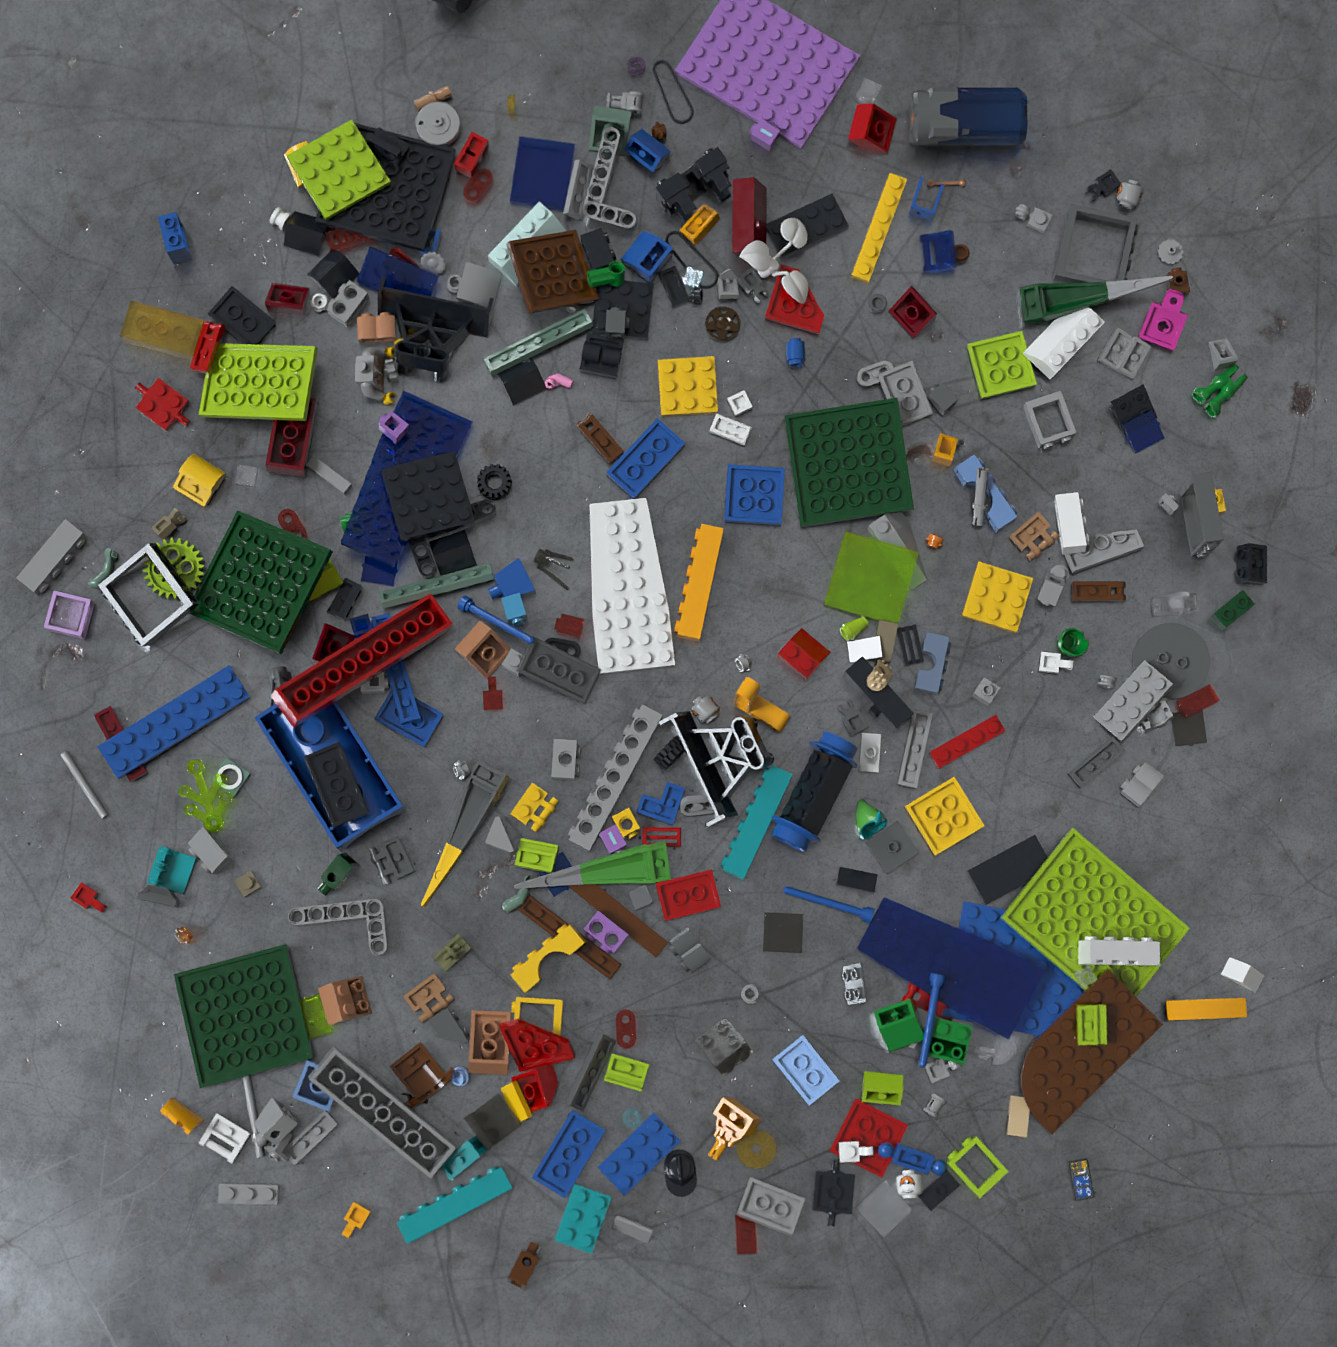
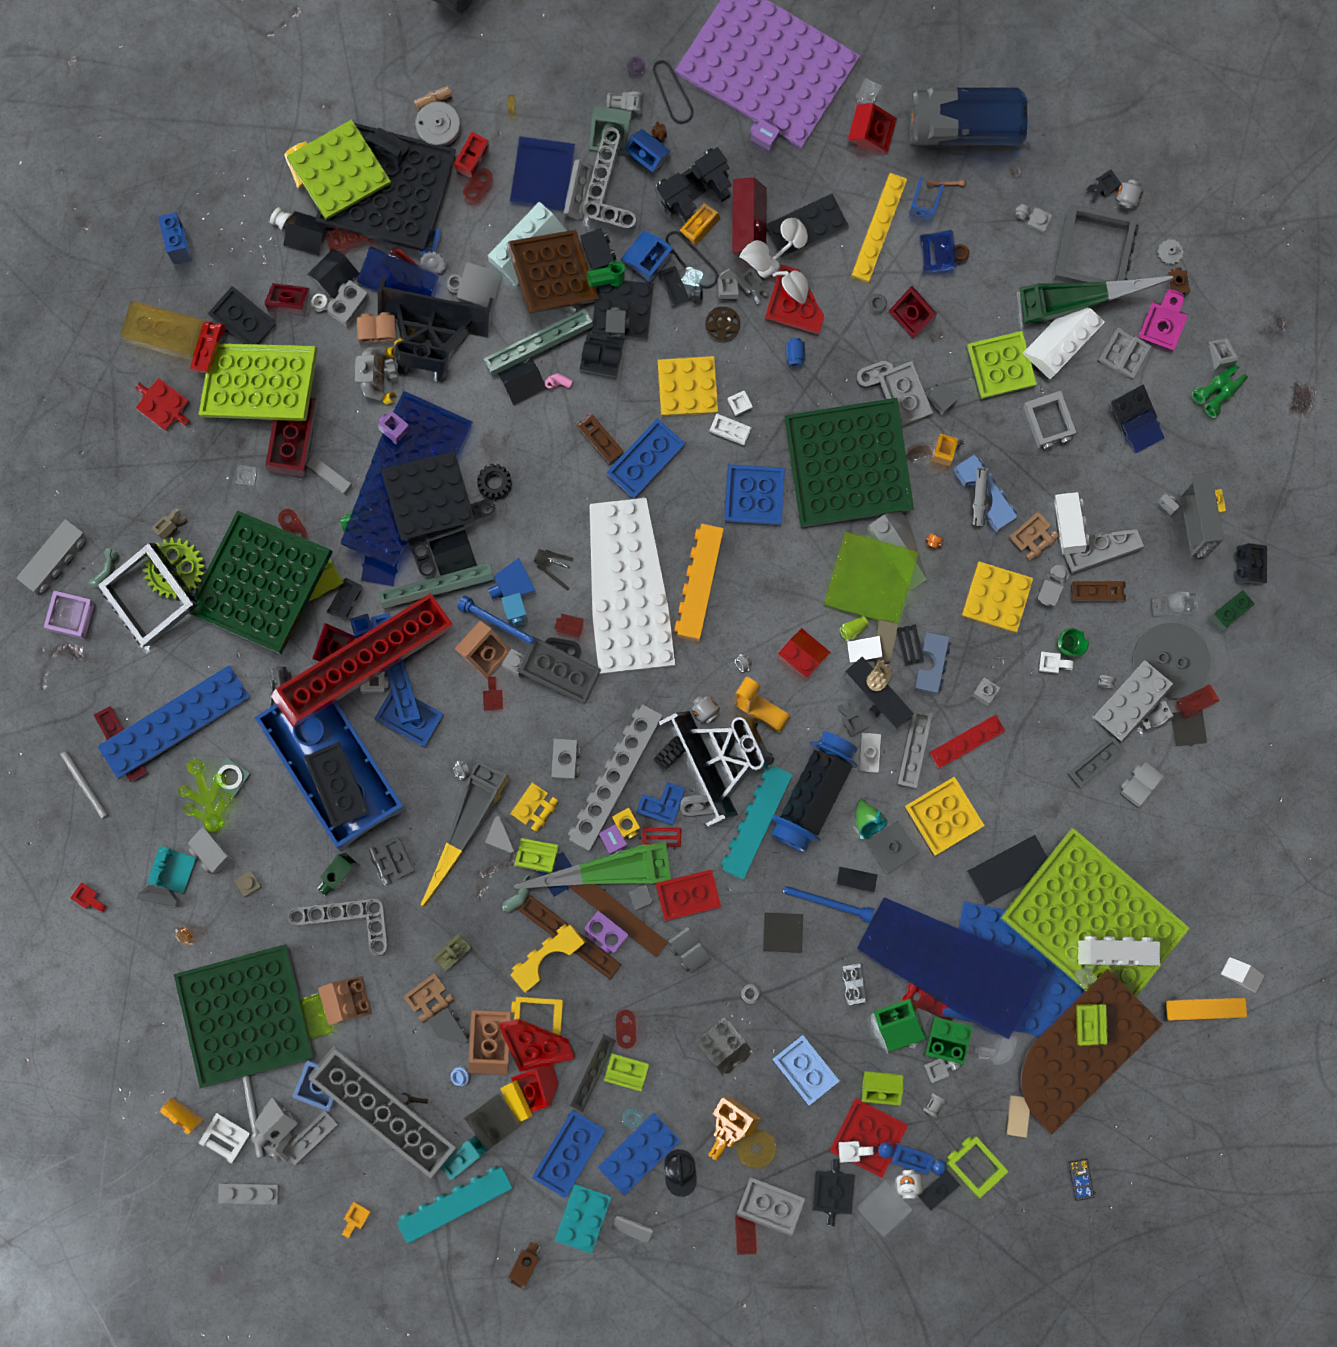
yellow brick [172,453,226,507] -> none
reddish brown piece [390,1042,455,1107] -> none
blue piece [919,973,946,1068] -> none

